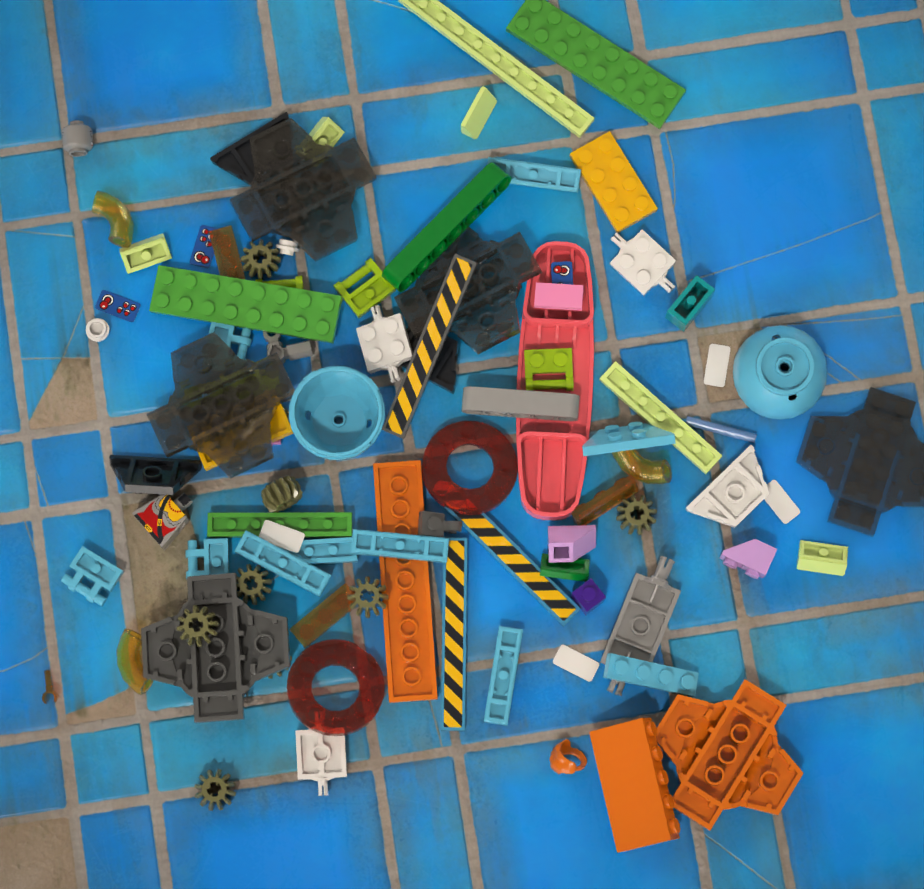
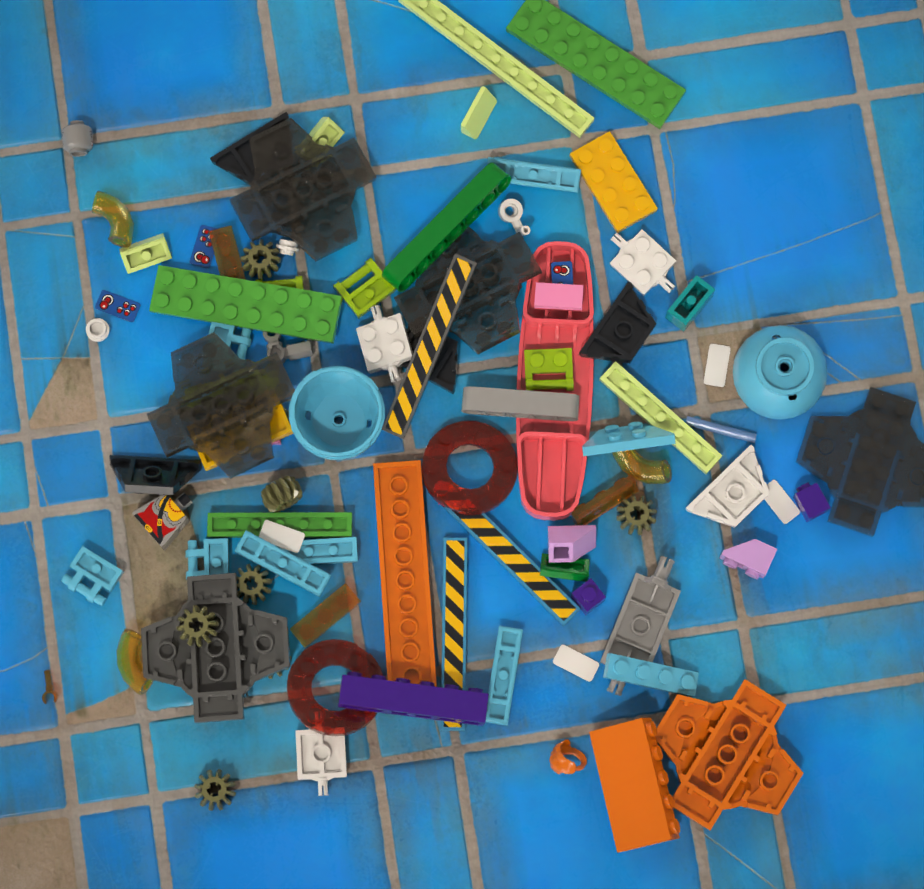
olive gear [347,576,389,618] -> none
medium azure plate [351,529,449,563] -> none
dark grey plate [418,511,462,537] -> none
yellowish green slope [797,540,848,576] -> none
none -> dark purple brick [338,672,489,726]
none -> white plate [498,199,531,236]
none -> black wing [579,282,656,364]
none -> dark purple brick [793,482,831,522]

